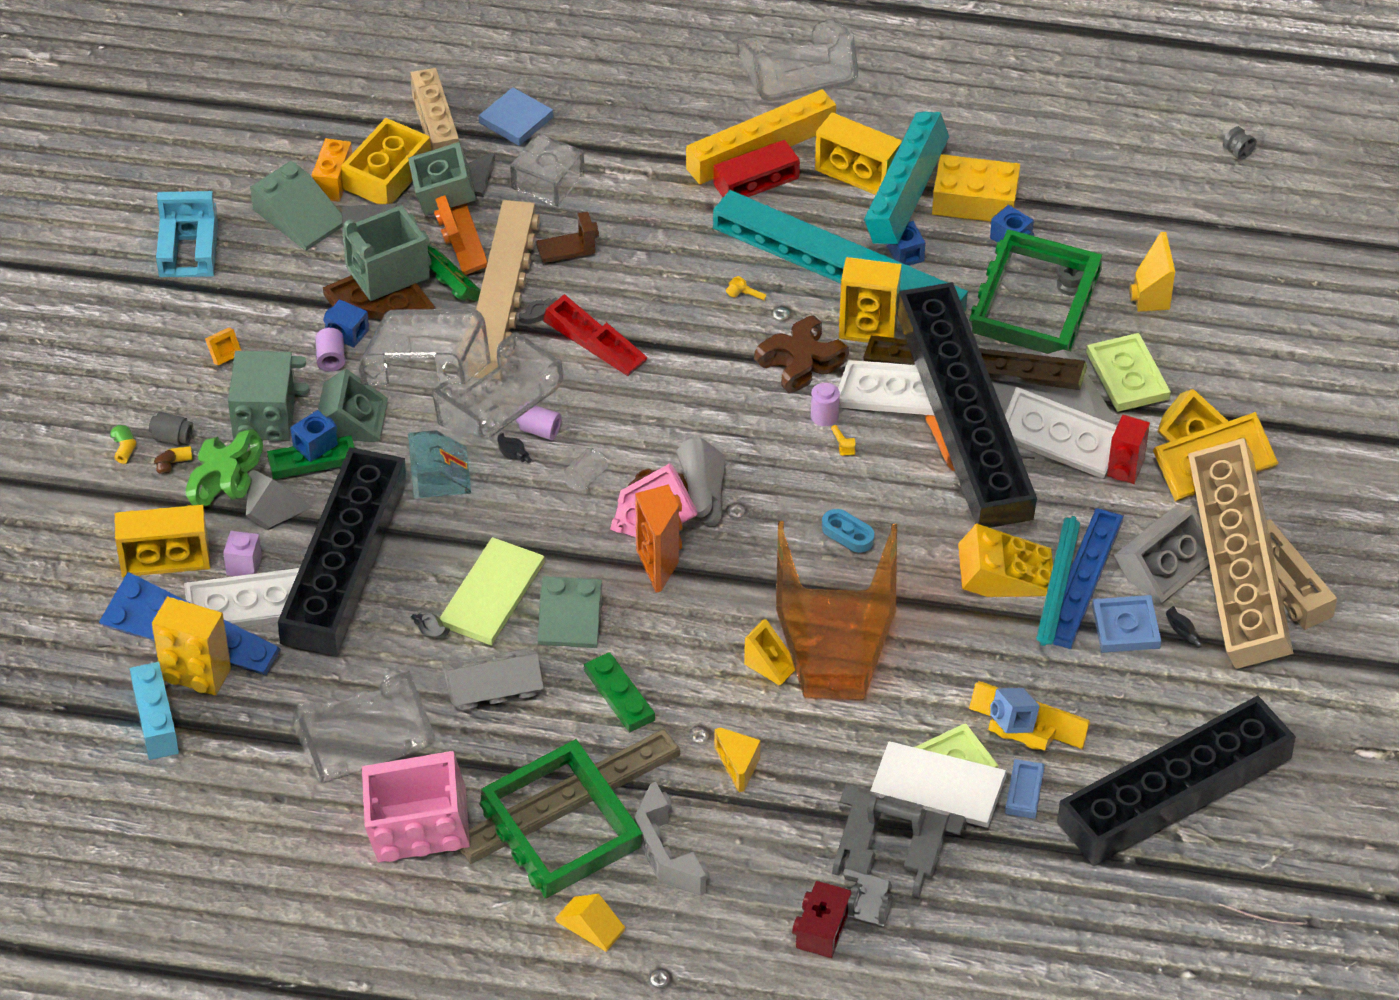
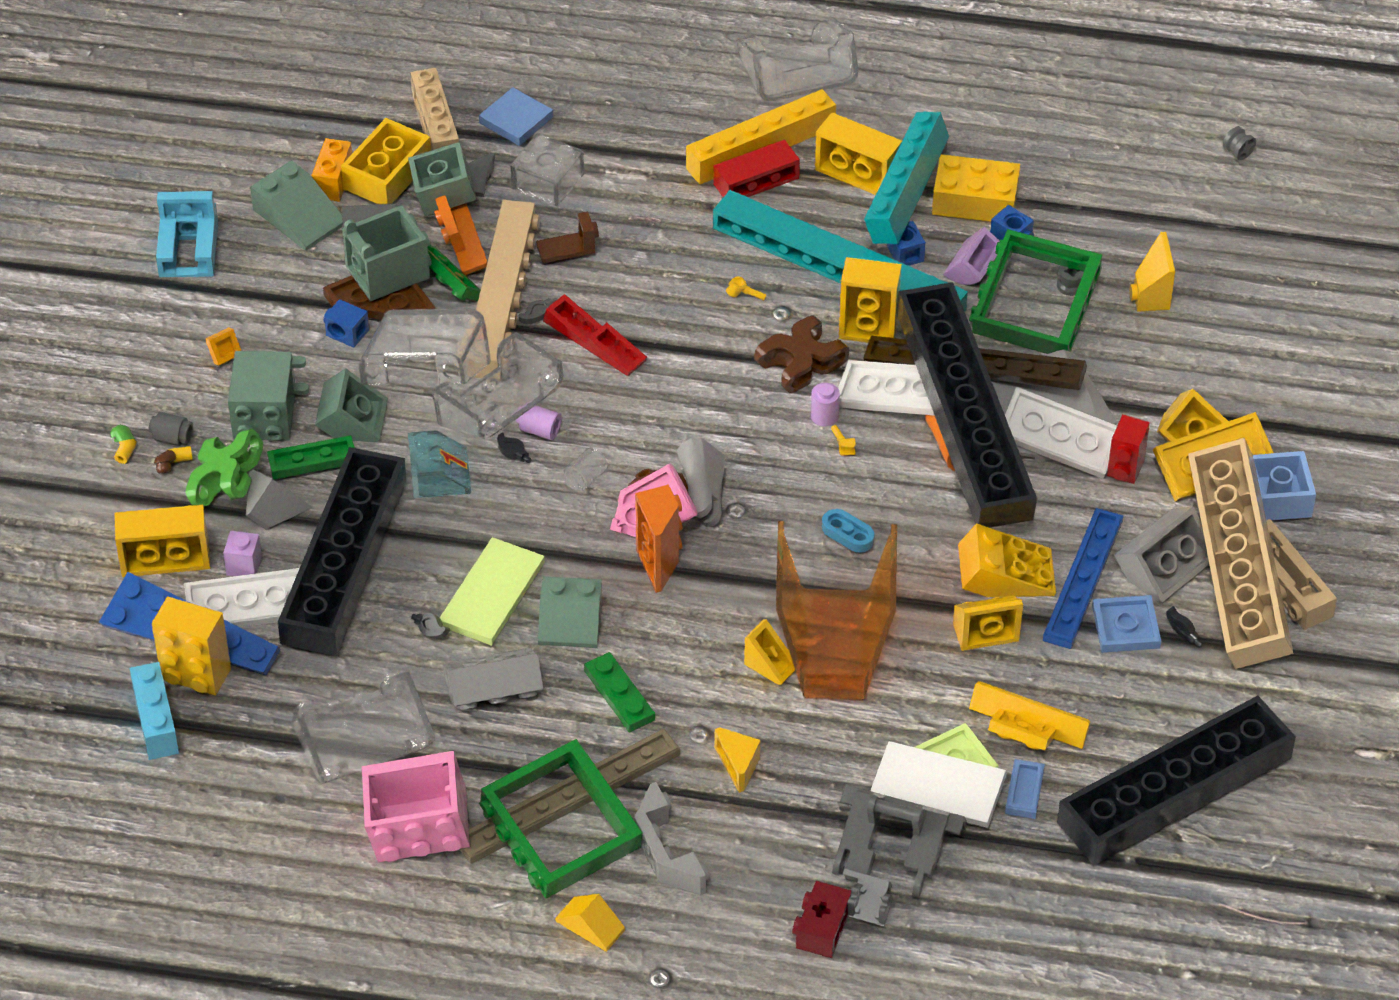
blue brick [290,410,338,462] -> none
lavender brick [315,328,345,371] -> none
medium blue brick [990,688,1040,733] -> none
teal axle [1036,516,1080,646] -> none
yellowish green plate [1086,333,1171,412] -> none
none -> lavender brick [943,227,1000,285]
none -> yellow slope [953,596,1023,651]
none -> light blue brick [1253,451,1316,520]

